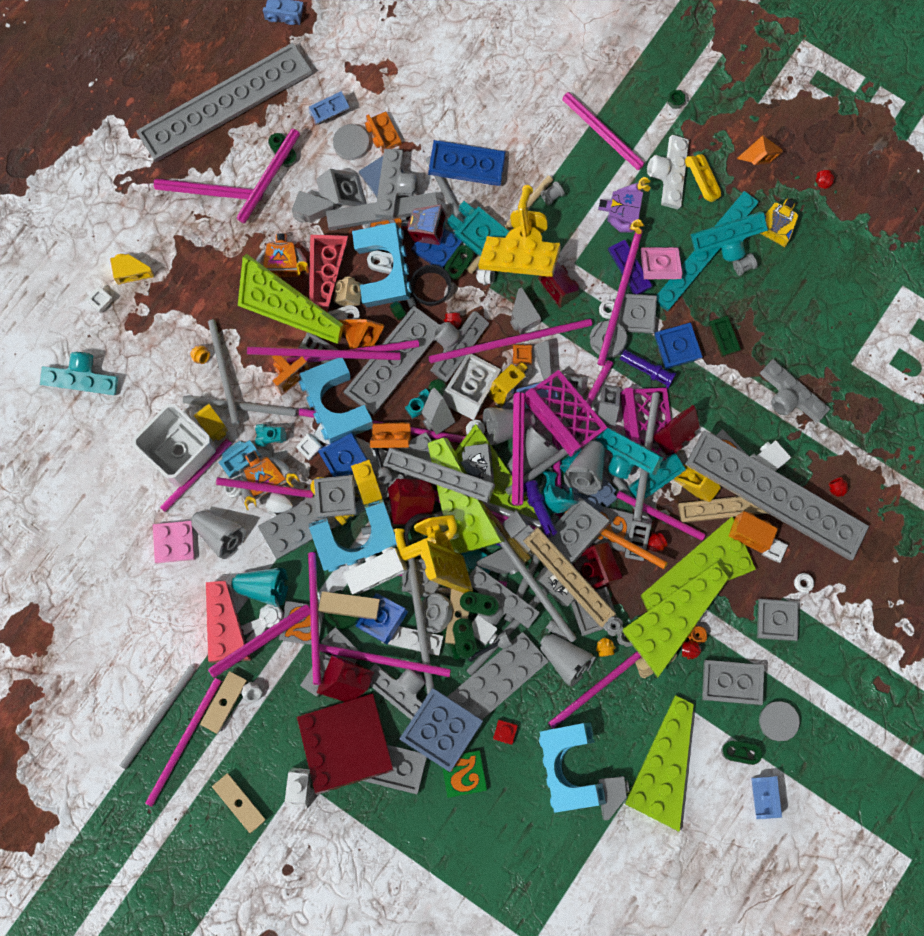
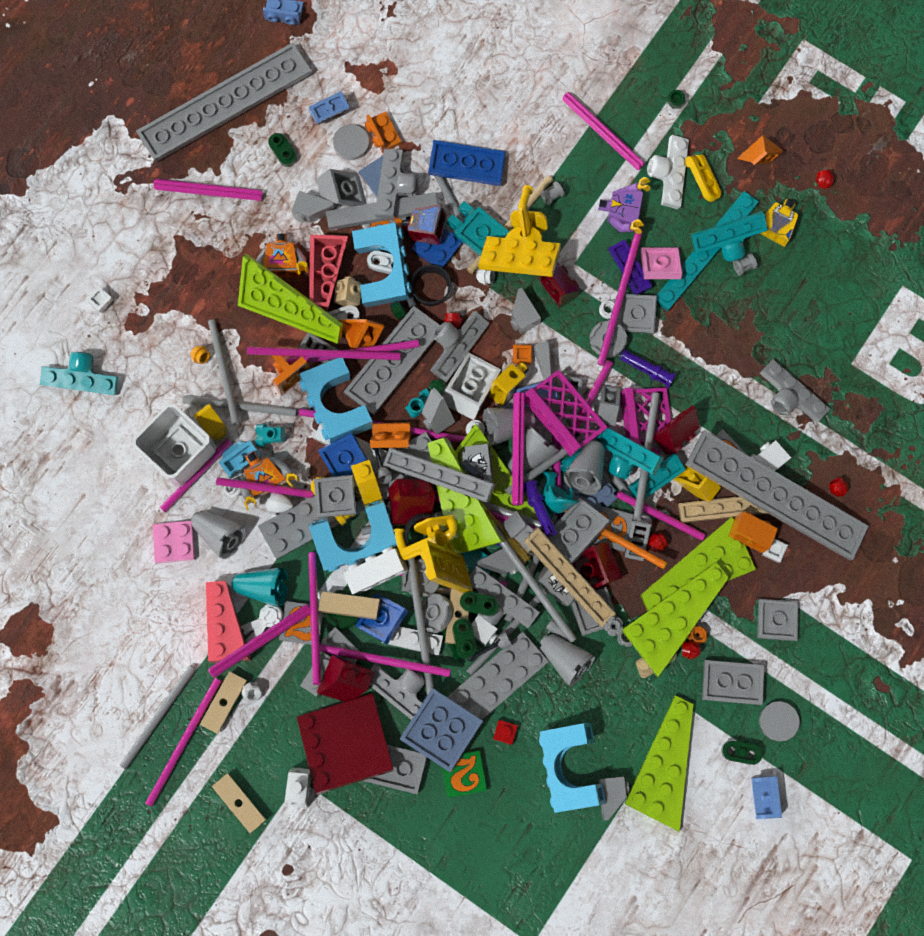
yellow slope [110,254,154,285] -> none
dark pink axle [237,128,300,224] -> none
white tile [296,433,323,460] -> none
dark pink piece [429,319,592,364] -> none
dark green plate [445,245,473,280] -> none
dark pink piece [548,651,642,729] -> none
light orange plate [596,638,616,657] -> none
blue plate [654,323,702,369] -> none
dark green plate [709,316,741,357] -> none
white plate [794,573,814,593] -> none

